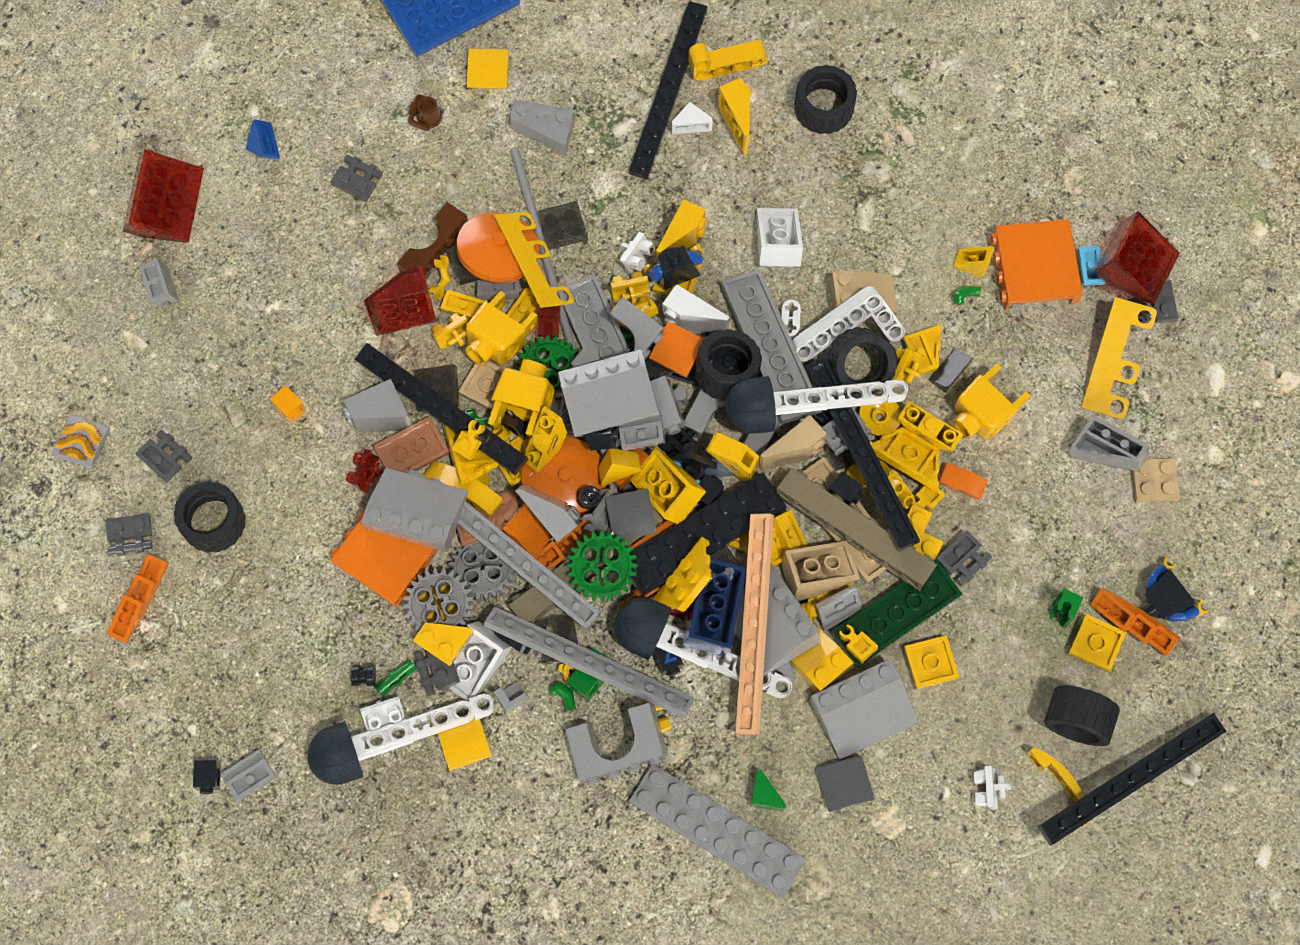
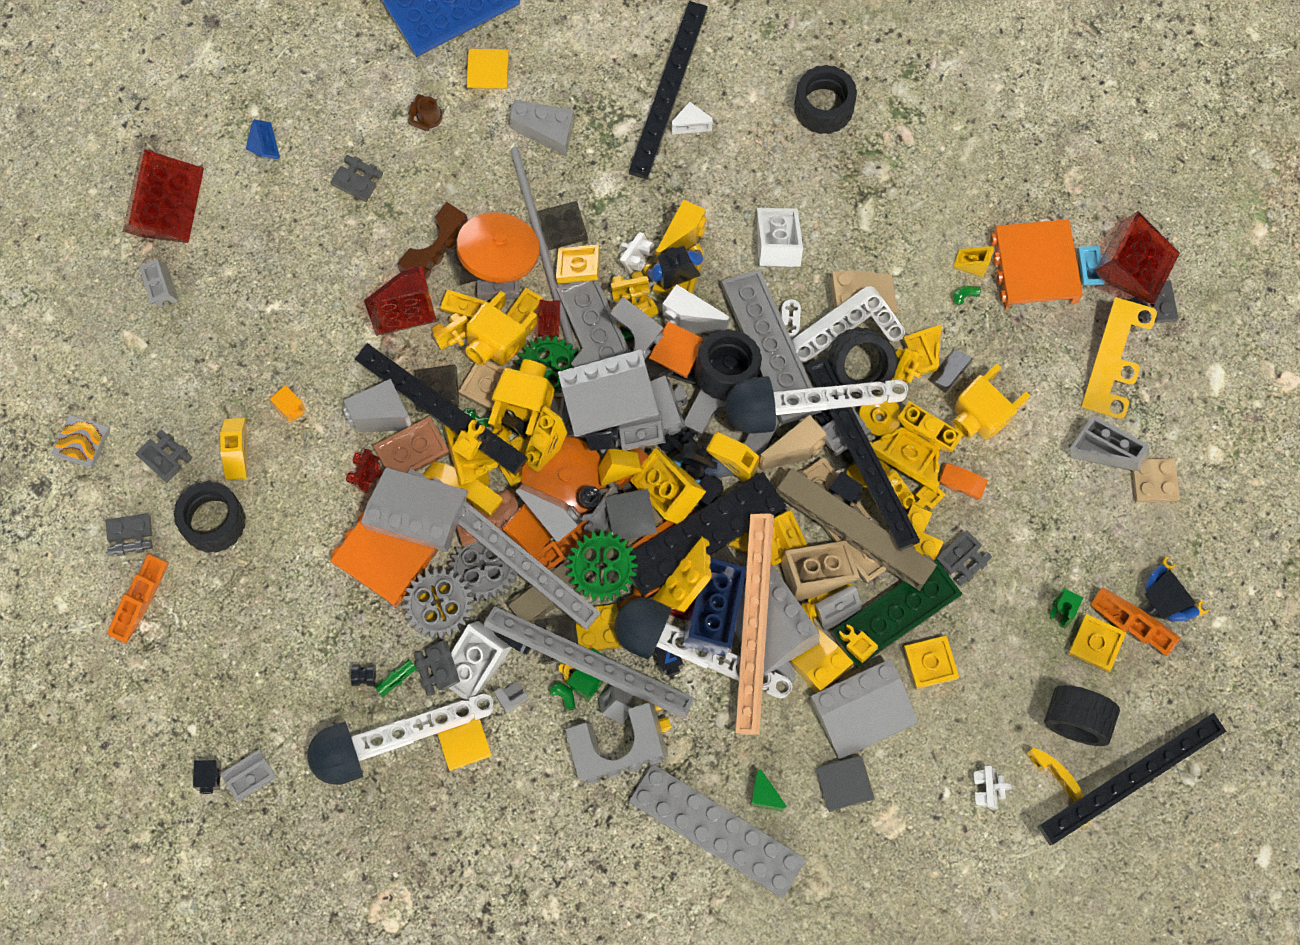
white hips [360,697,405,731] -> none
yellow wing [413,622,474,666] -> none
yellow arm [429,255,451,300] -> none
yellow piece [494,212,574,308] -> none
yellow beam [688,40,768,81] -> none
yellow slope [718,78,751,155] -> none
none -> yellow slope [220,418,247,481]
none -> yellow plate [556,245,600,284]
none -> yellow plate [575,604,623,651]
none -> light grey panel [599,686,635,724]

